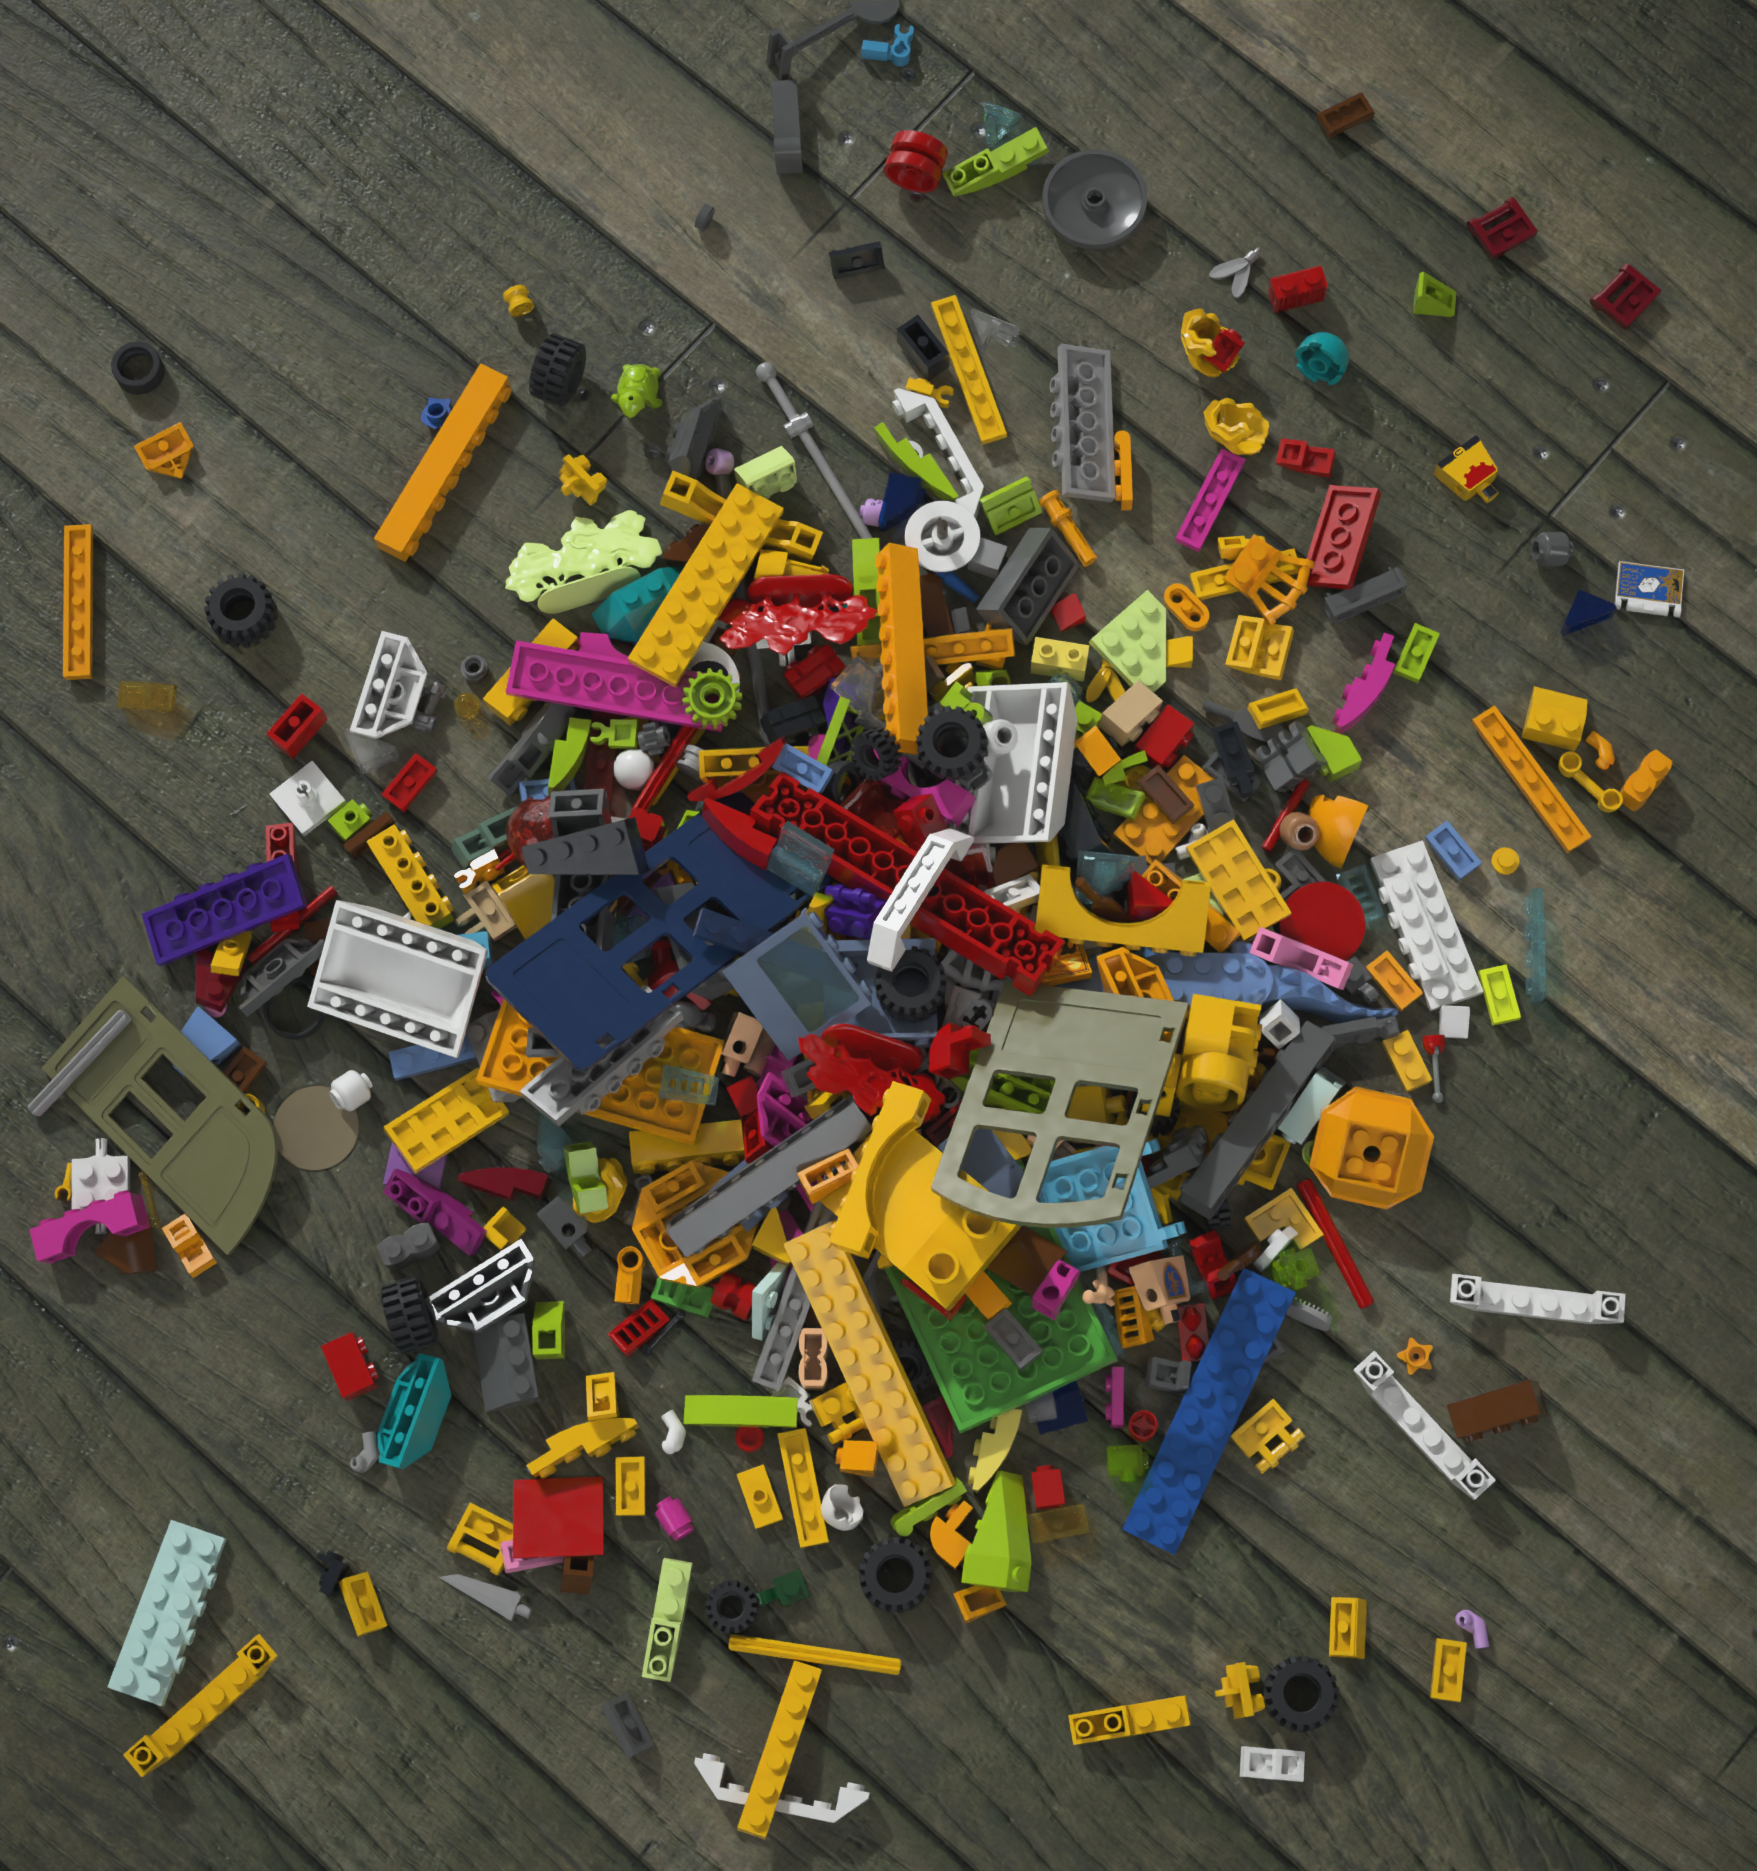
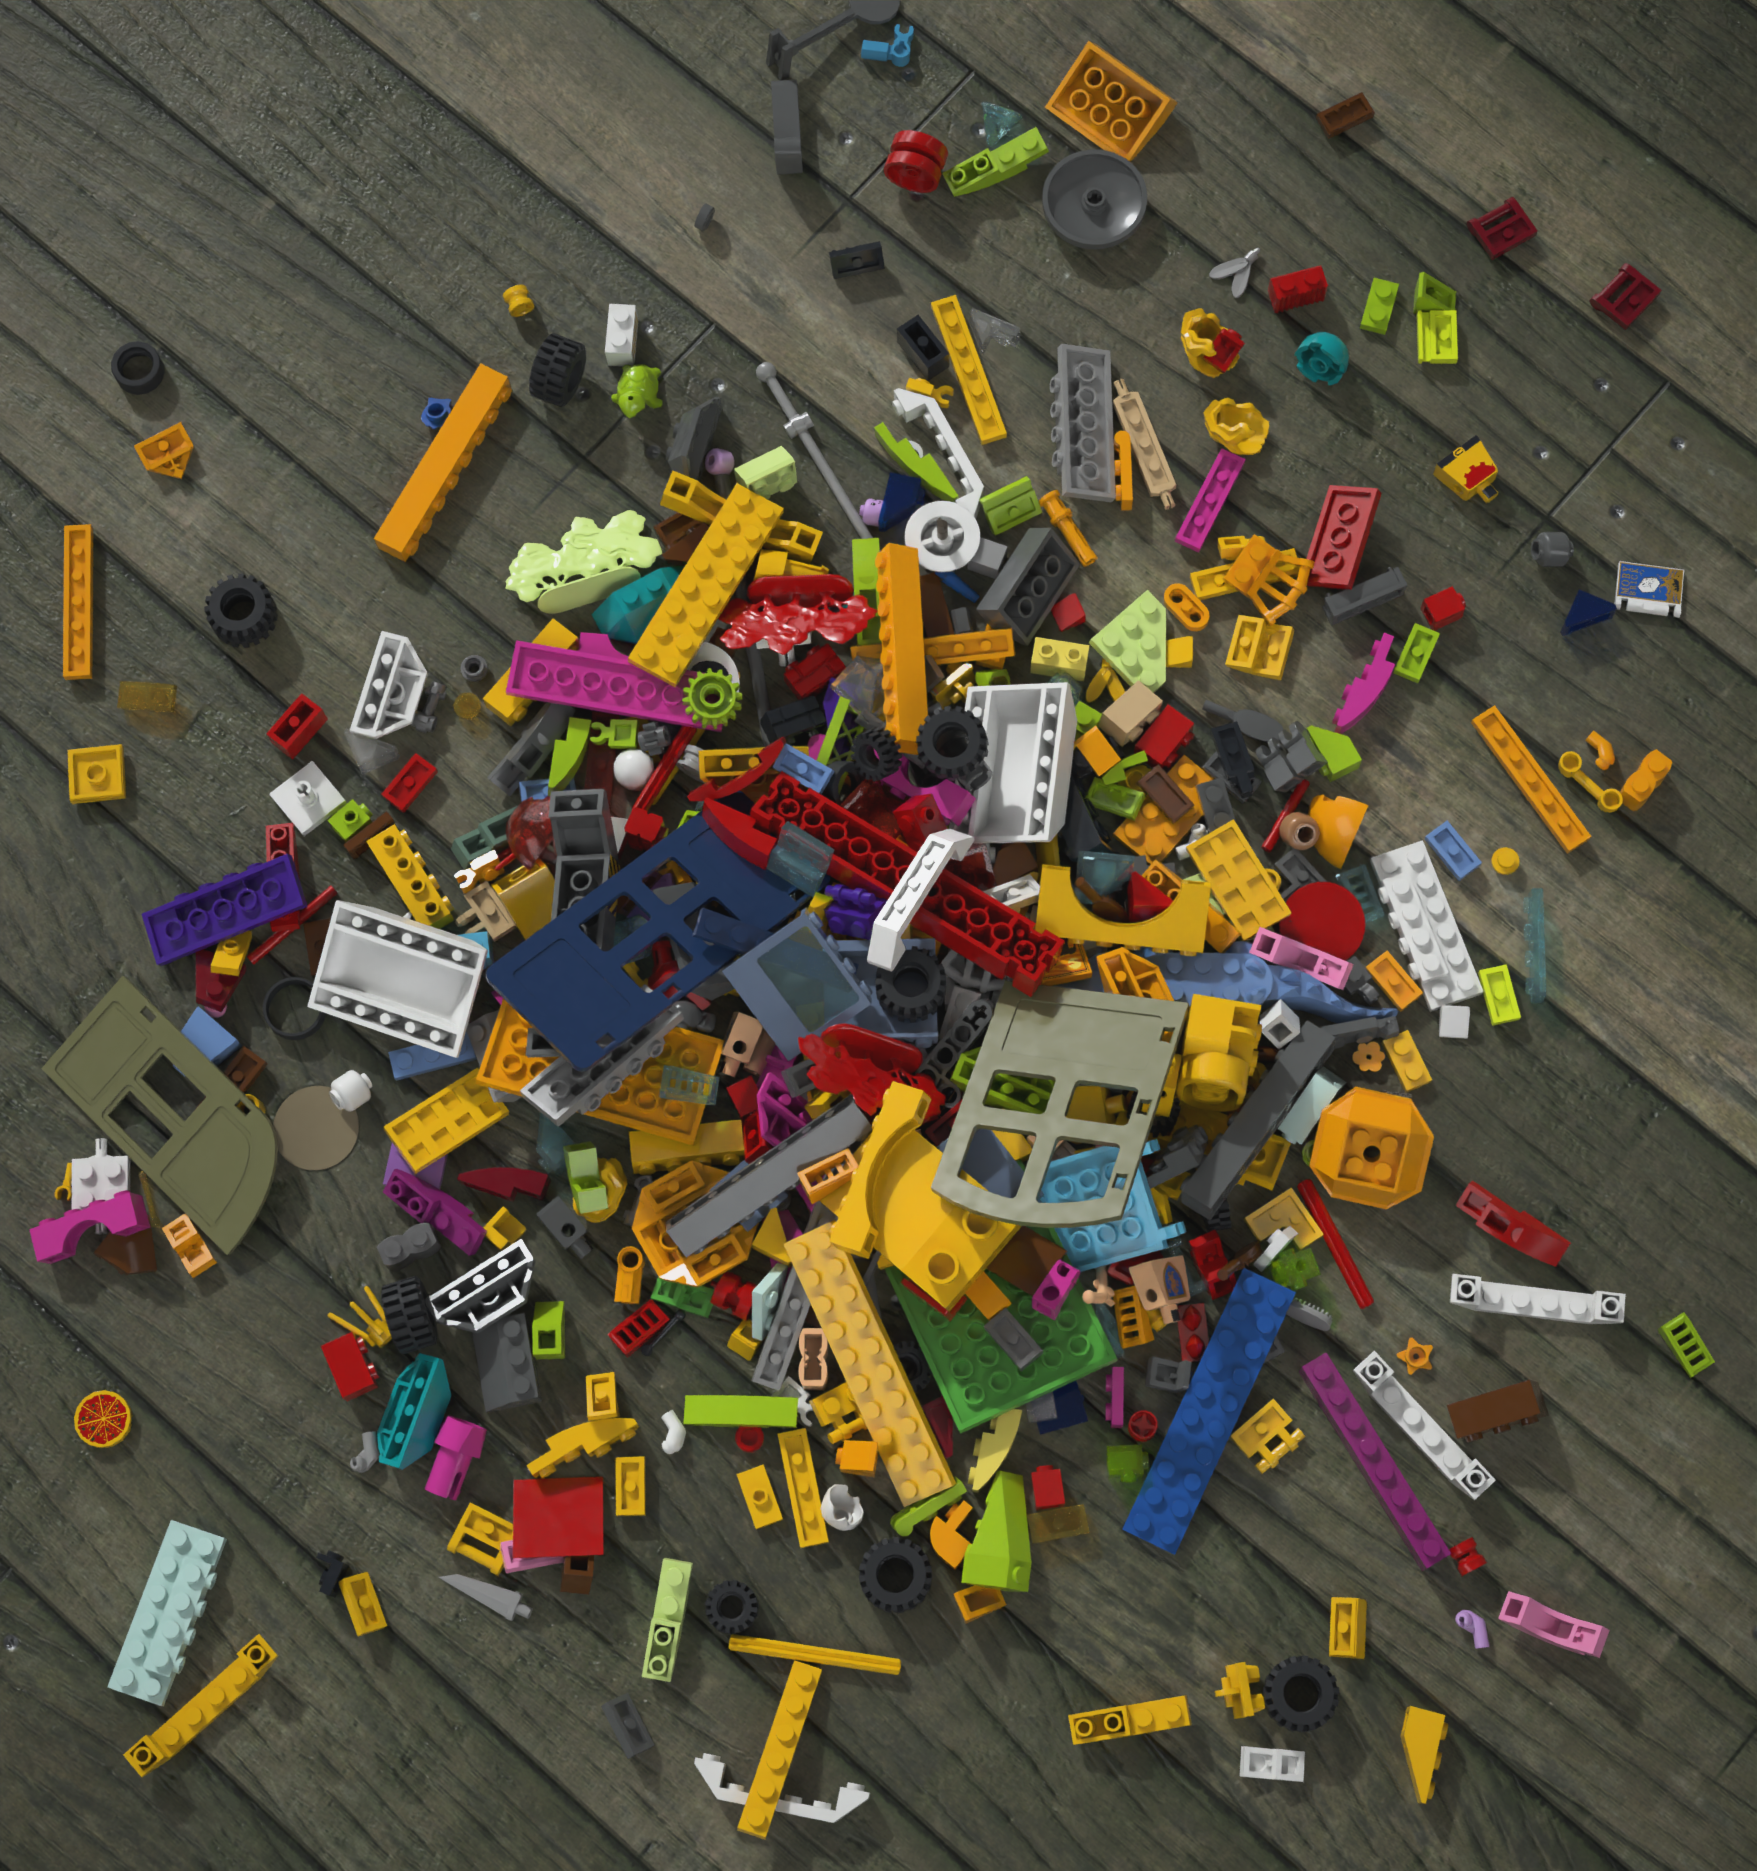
light grey axle [28,1010,131,1116] -> none
dark grey wing [240,939,325,1017] -> none
black wedge [521,817,650,875] -> none
yellow hips [559,454,607,506] -> none
dark pink brick [654,1496,695,1542] -> none
dark green plate [757,1569,810,1607] -> none
red brick [929,1023,991,1079] -> none
lime leg [940,681,993,725] -> none
white head [983,719,1018,757] -> none
yellow tile [1247,688,1309,730] -> none
red slope [1276,438,1336,478] -> none
hinge [1422,1035,1446,1103] -> none
yellow plate [1430,1638,1467,1702] -> none
yellow slope [1521,686,1588,751] -> none
none -> yellow plate [67,744,126,804]
none -> tile [74,1390,132,1448]
none -> yellow plant [328,1286,392,1348]
none -> dark pink piece [424,1416,487,1500]
none -> white brick [605,304,638,366]
none -> reddish brown tile [653,513,710,547]
none -> yellow slope [727,1319,767,1361]
none -> light orange slope [1045,41,1178,162]
none -> tan plate [1113,379,1176,510]
none -> magenta brick [1299,1353,1451,1572]
none -> light orange plant [1352,1042,1385,1072]
none -> lime plate [1360,278,1399,335]
none -> yellow slope [1400,1706,1448,1804]
none -> neon yellow plate [1417,310,1458,364]
none -> red brick [1420,586,1466,631]
none -> red wheel [1449,1537,1487,1576]
none -> red slope [1455,1181,1571,1267]
none -> bright pink arch [1498,1591,1610,1658]
none -> lime slope [1657,1312,1715,1378]

